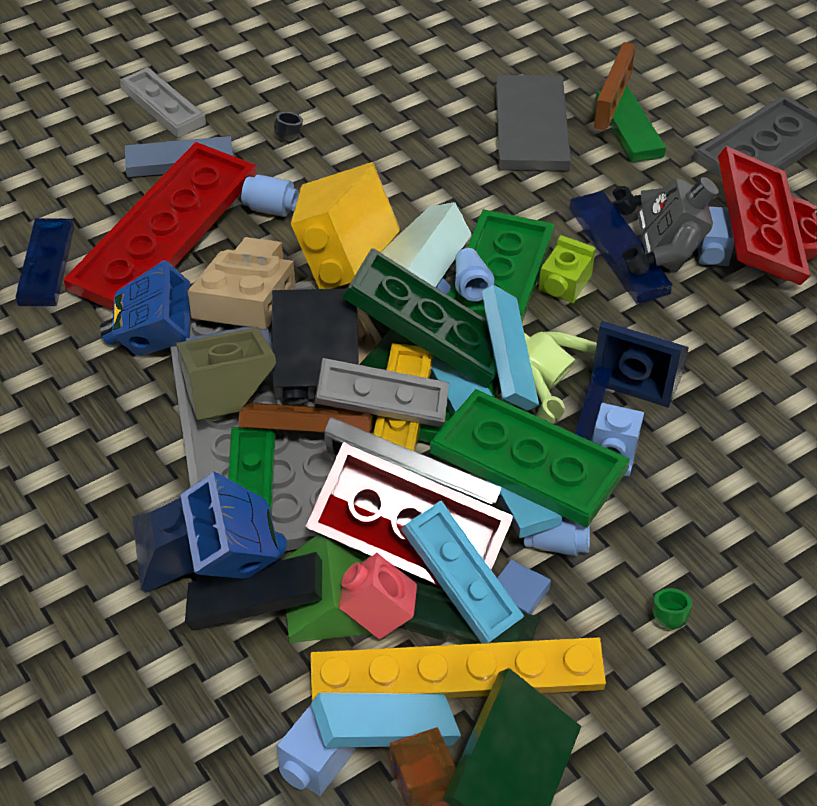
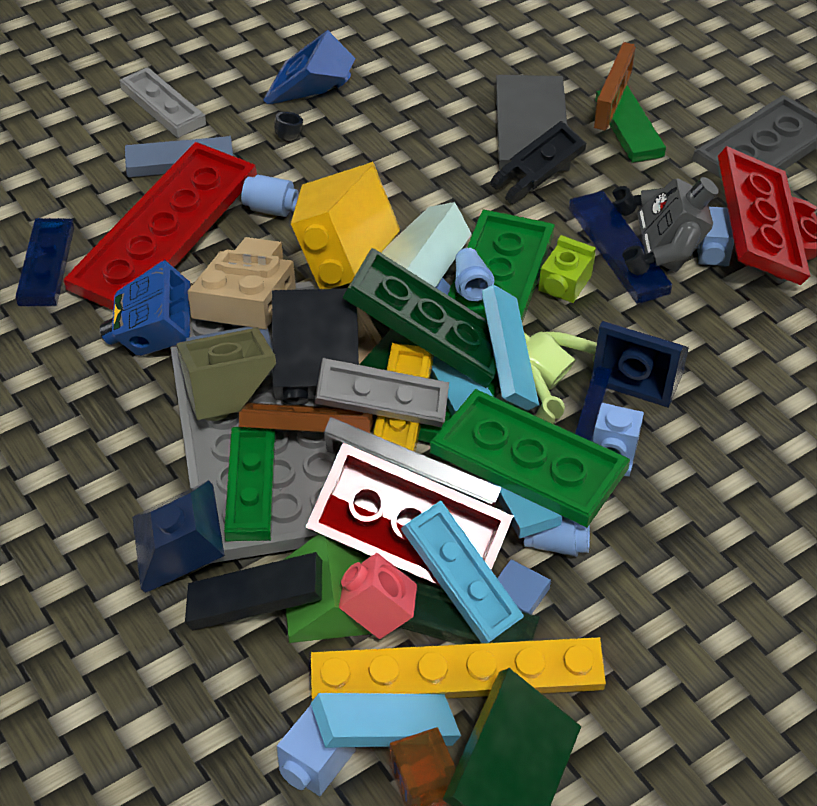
blue torso [180,471,287,579] -> none
green hinge [652,588,692,630] -> none
none -> blue slope [263,30,356,104]
none -> black hinge [490,121,587,205]

